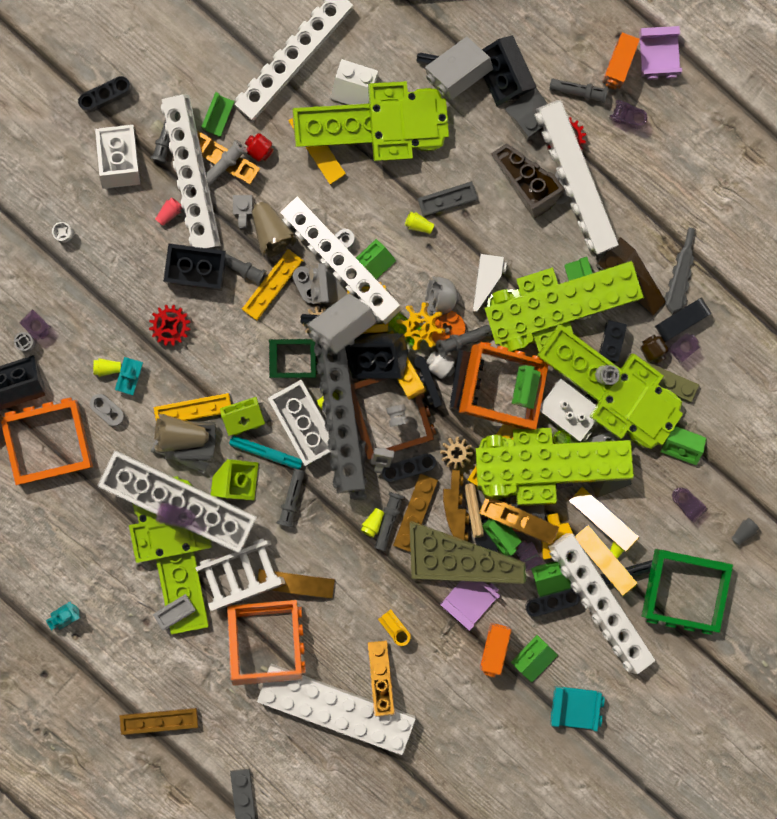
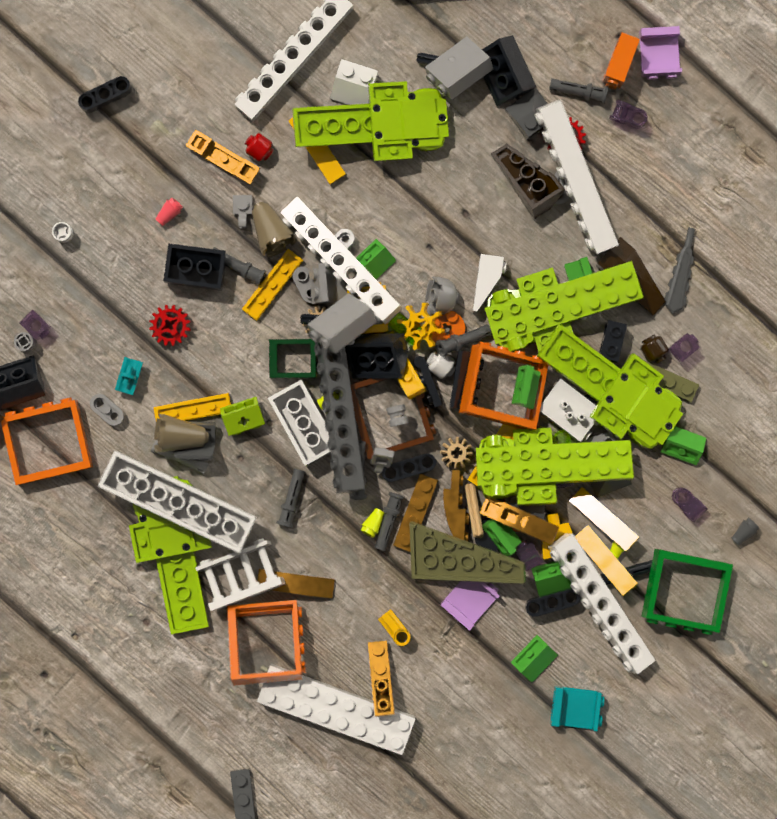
teal hips [46,602,80,630] -> none
neon yellow cone [93,358,121,377] -> none
white slope [95,125,140,189] -> none
pearl gold plate [119,708,198,735] -> none
dark grey pin [150,111,179,164] -> none
light grey tile [153,594,196,631] -> none
clear purple piece [156,502,195,527] -> none
white brick [161,94,221,248] -> none
bright green panel [201,92,235,138] -> none
light grey pin [206,140,248,187] -> none
lime slope [211,459,259,501] -> none
teal axle [229,436,303,470] -> none
neon yellow cone [404,211,434,234] -> none
dark grey tile [417,181,478,217] -> none
orange window [480,622,511,677] -> none
light grey wheel [595,365,619,384] -> none
black beam [655,297,712,342] -> none

